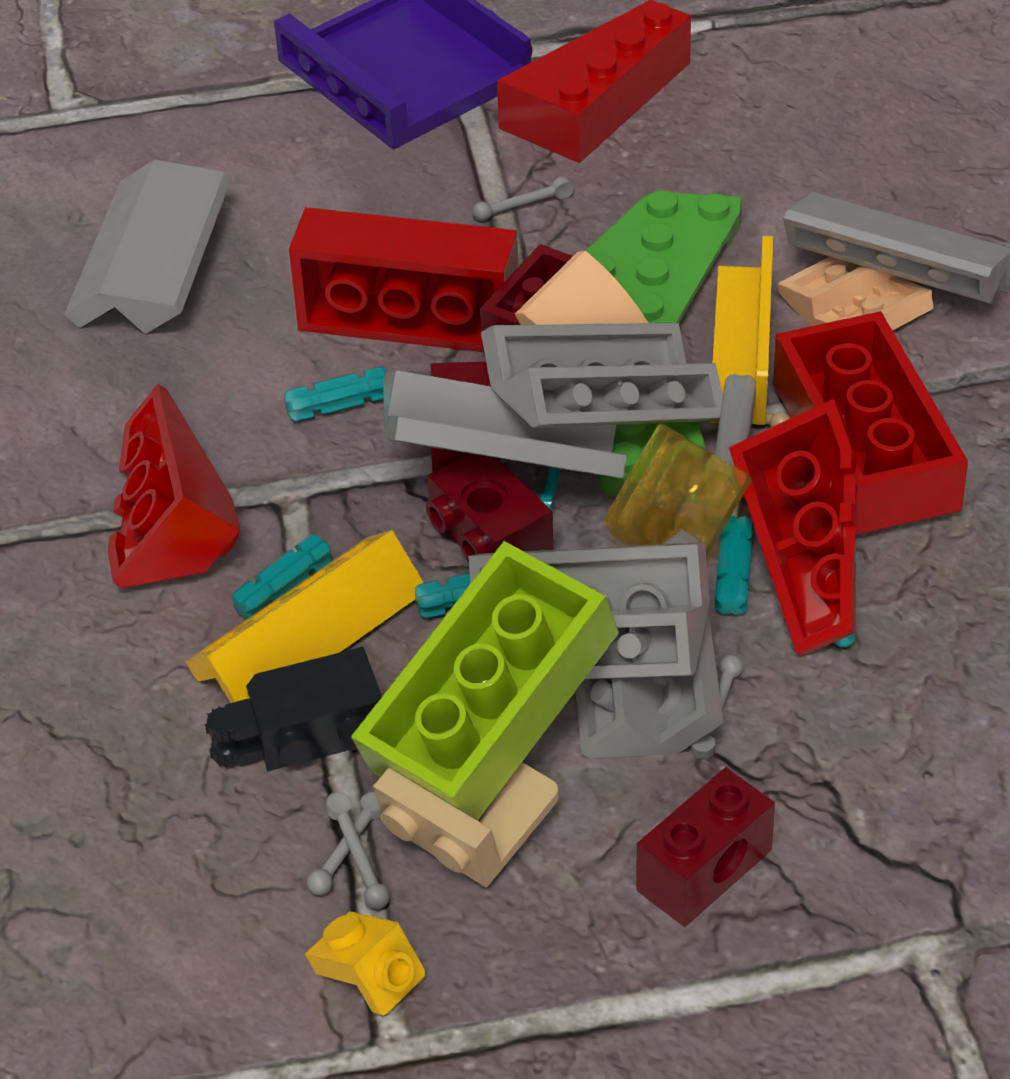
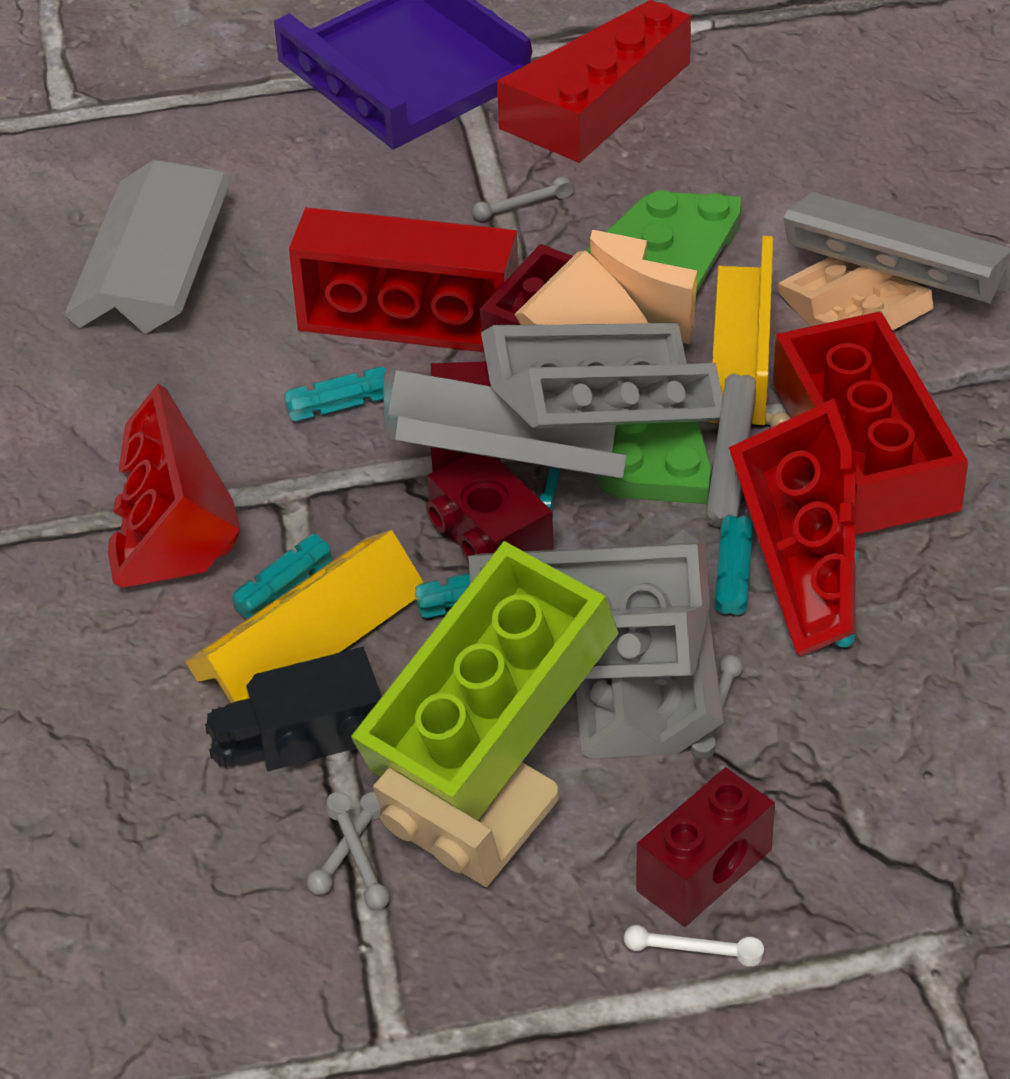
yellow bracket [305,911,425,1015] -> none
clear yellow bracket [603,424,751,558] -> none
none -> light nougat slope [590,230,697,344]
none -> white hinge [623,925,764,967]

